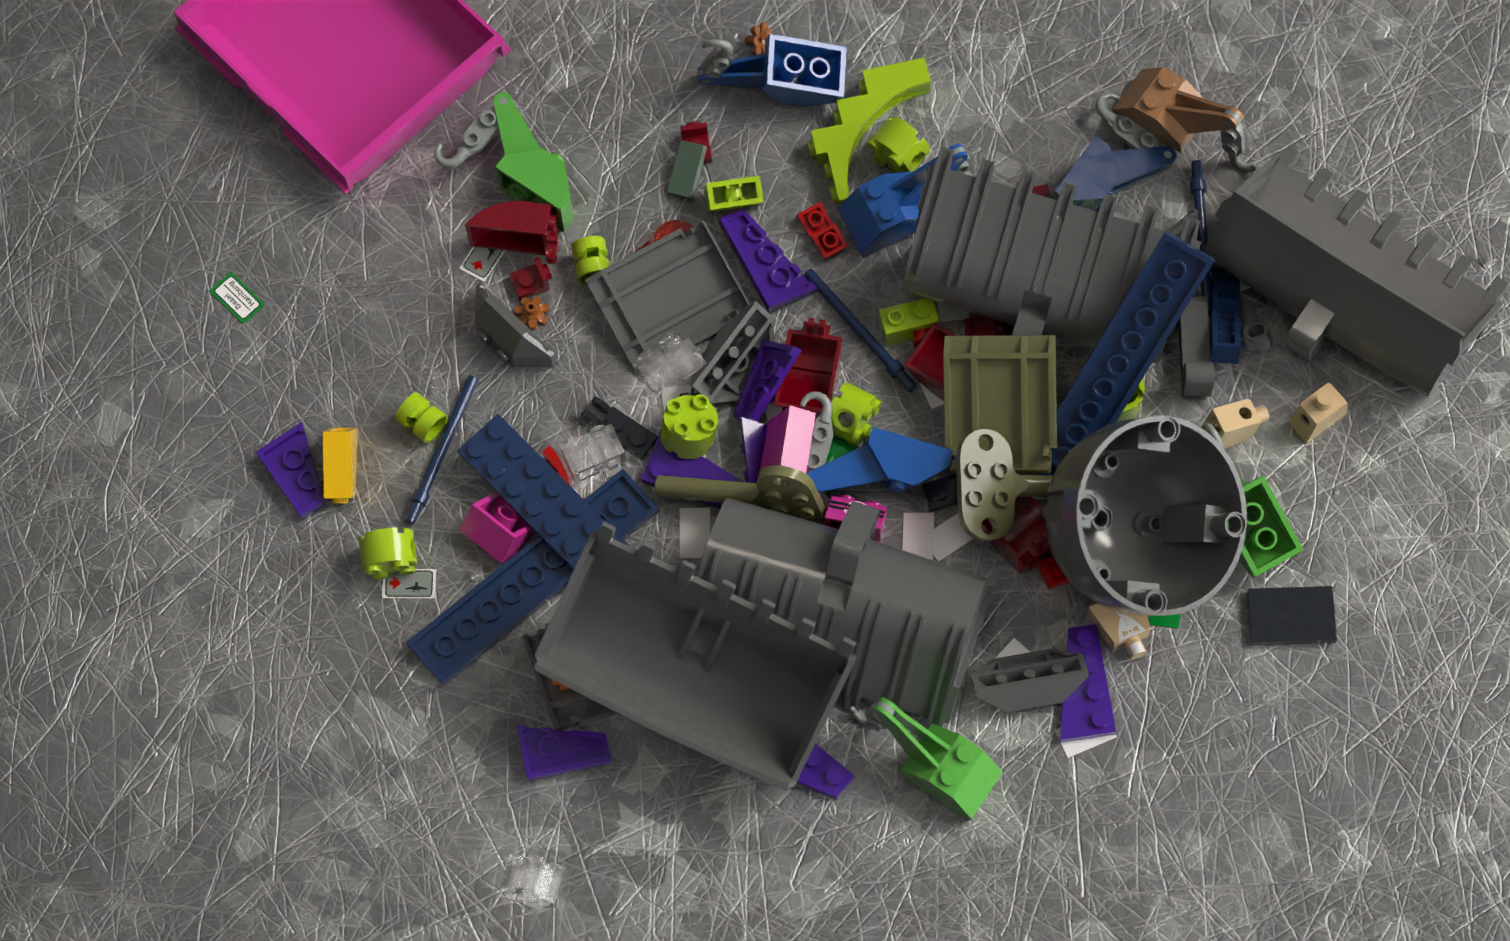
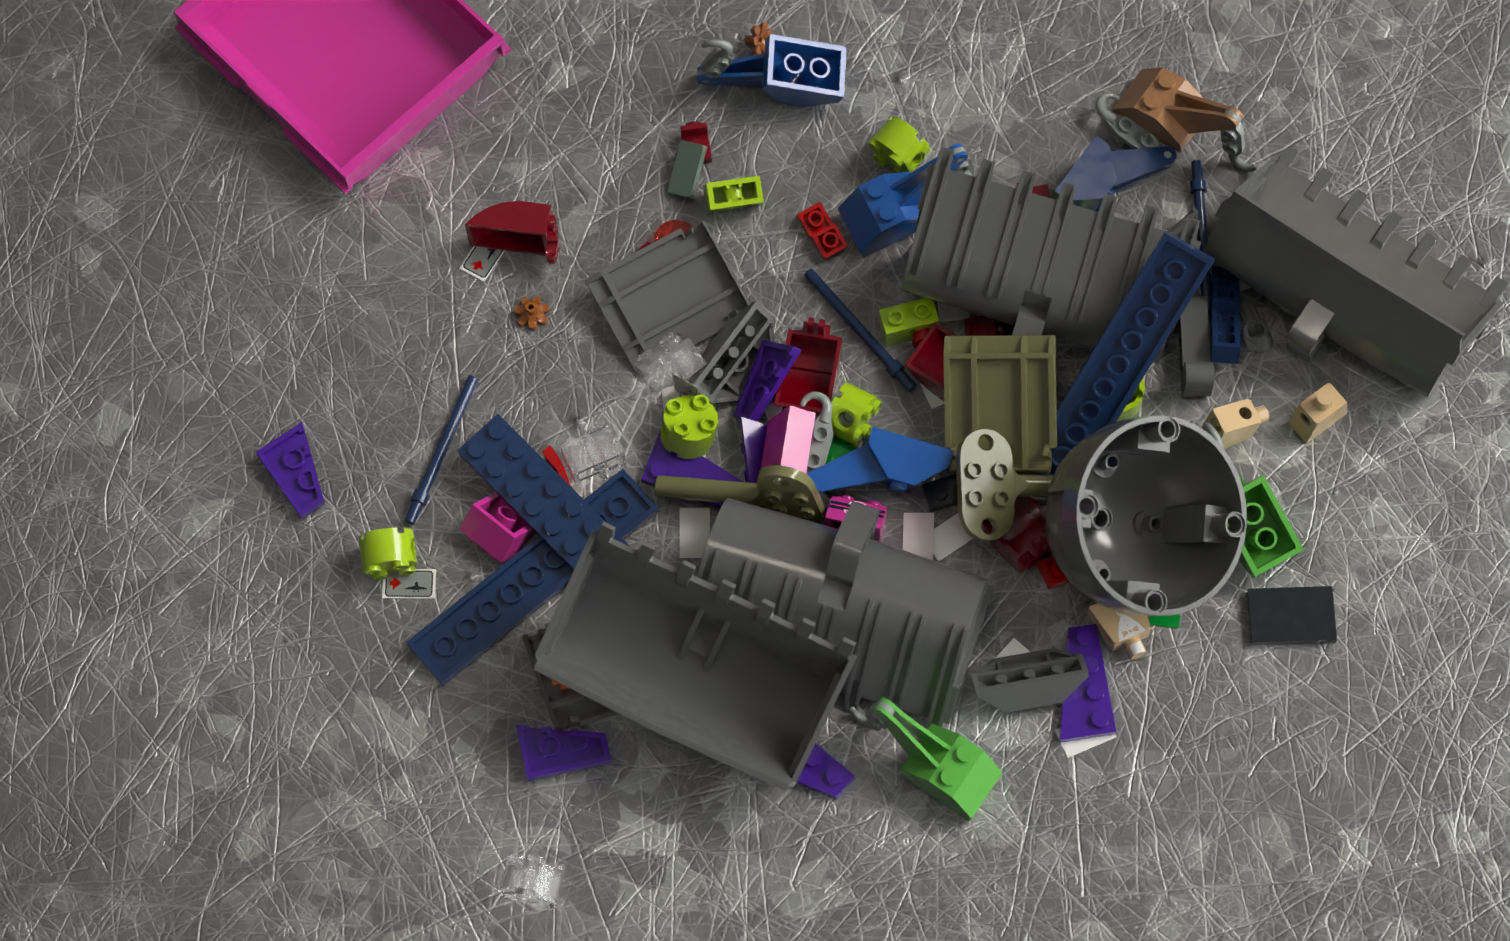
sticker [209,271,265,324] -> none
yellow slope [323,428,358,503] -> none
lime wheel [395,392,448,443] -> none
bright green slope [434,92,574,232] -> none
dark grey wedge [475,282,557,367] -> none
dark red bracket [509,257,552,301] -> none
lime wheel [571,236,610,285] -> none
black hinge [581,396,658,460] -> none
dark purple wing [719,209,817,312] -> none
lime arch [807,58,931,207] -> none
none -> sticker [672,373,699,396]

